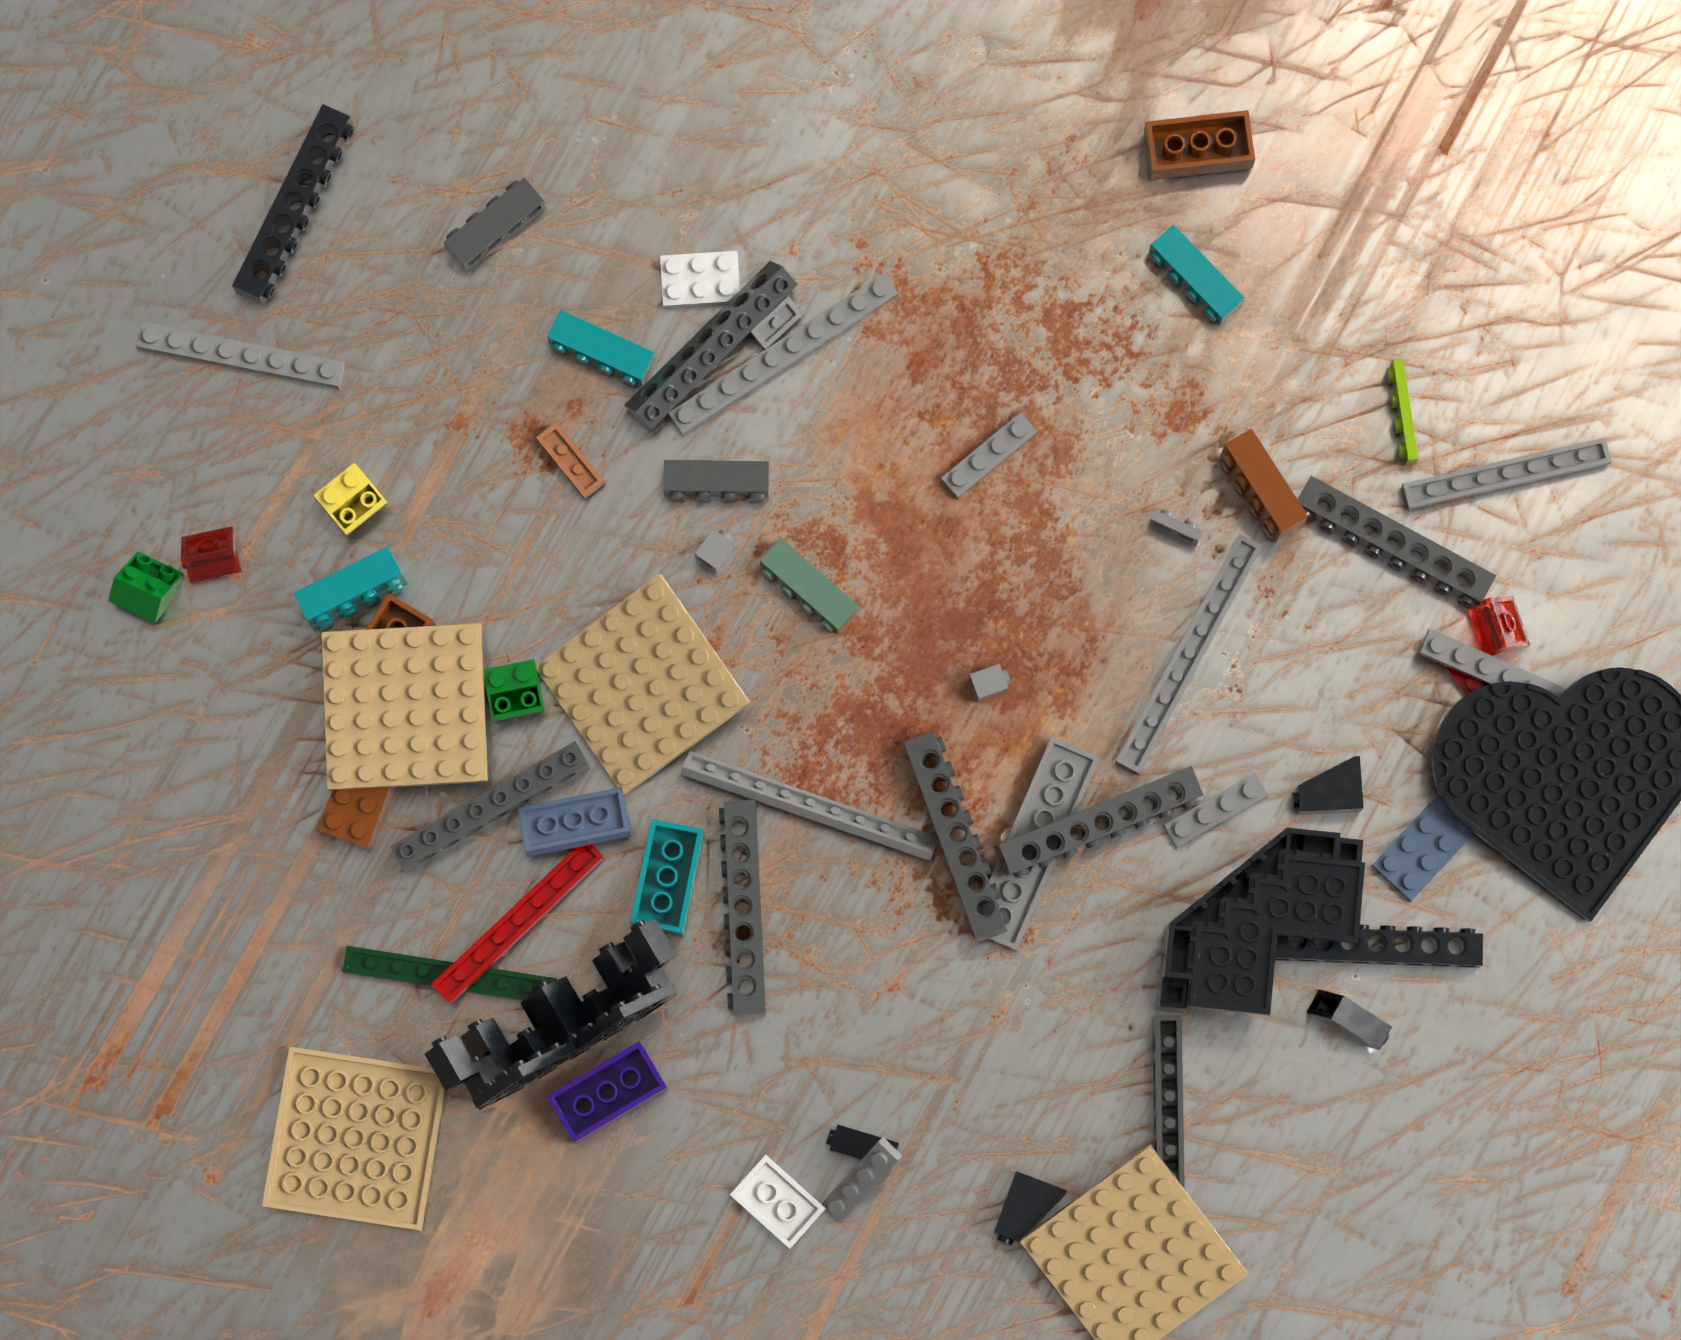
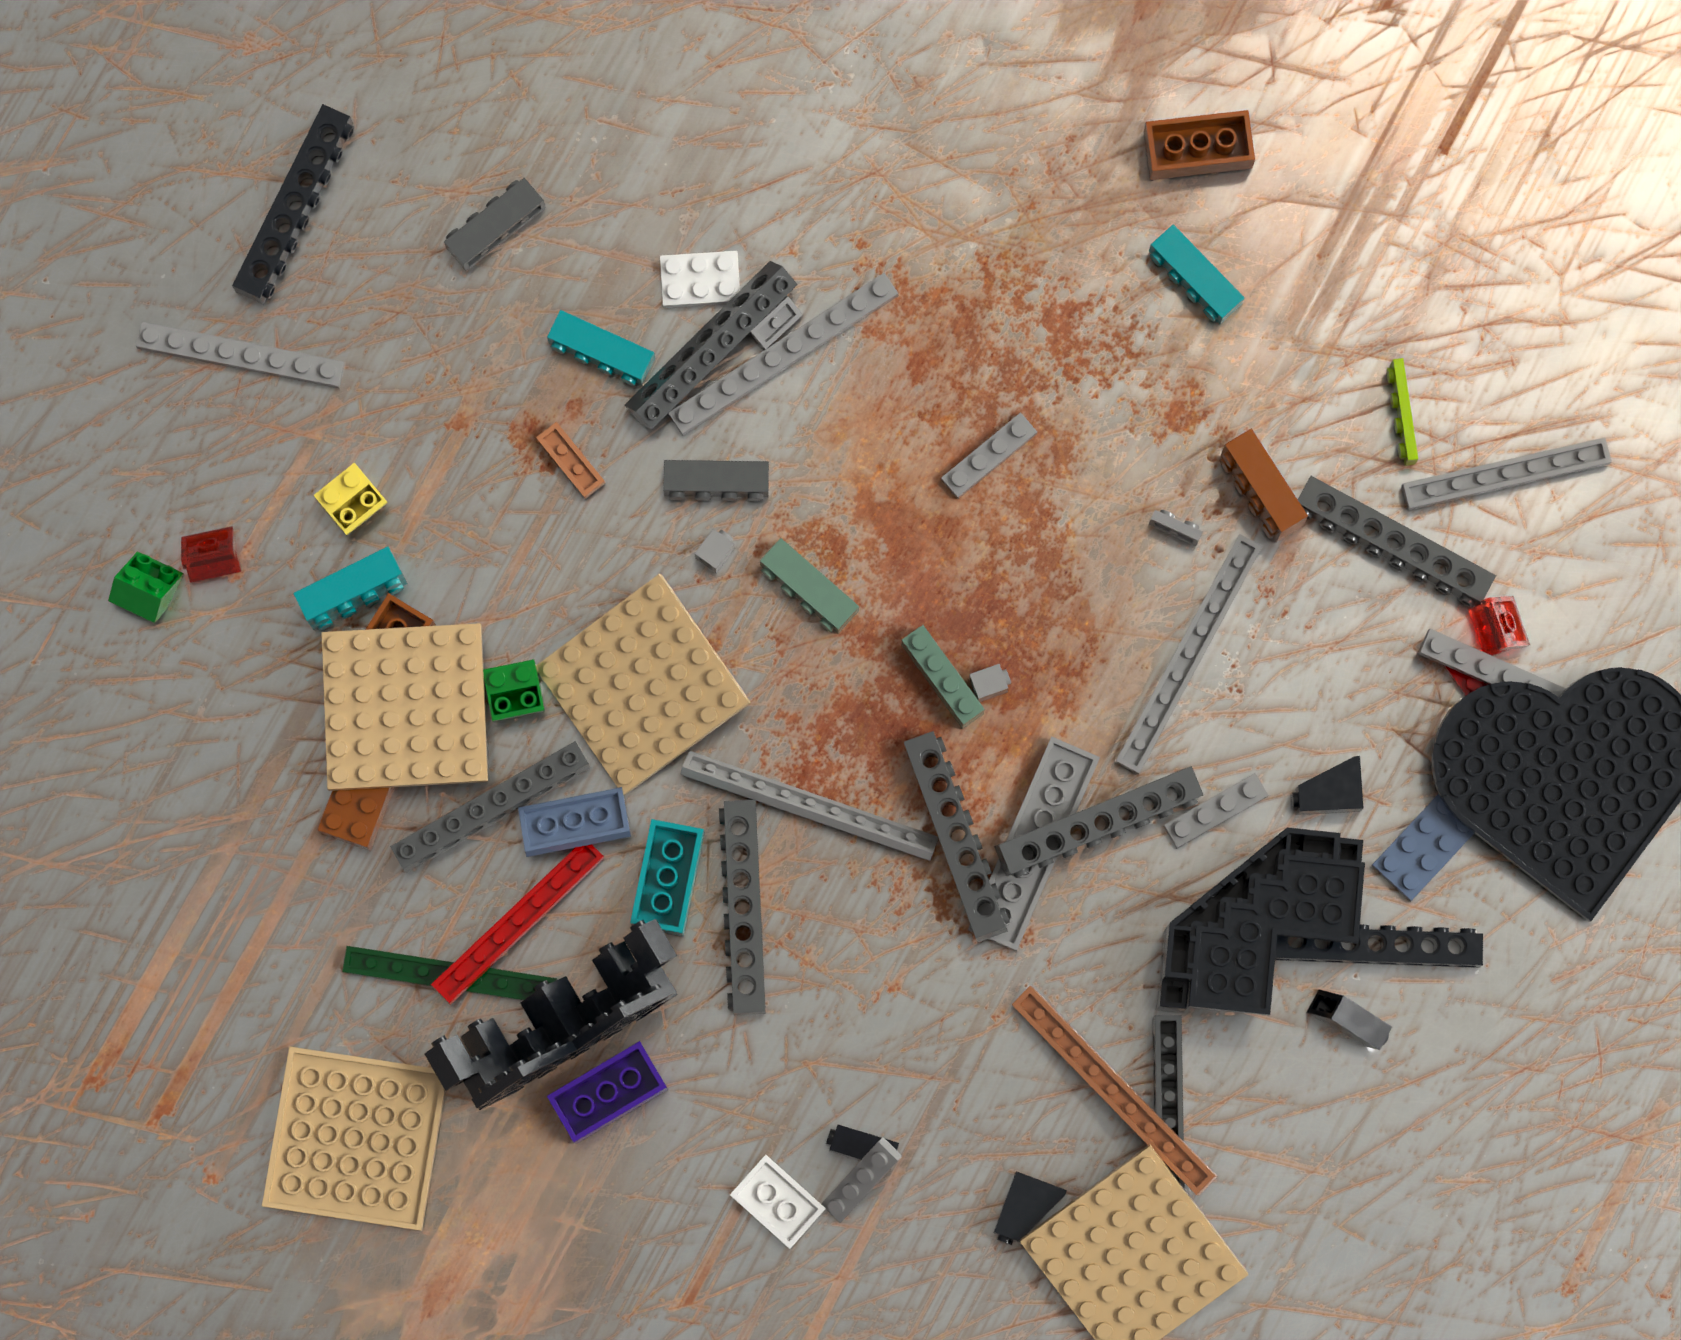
none -> sand green brick [901,625,985,730]
none -> nougat plate [1012,986,1218,1196]

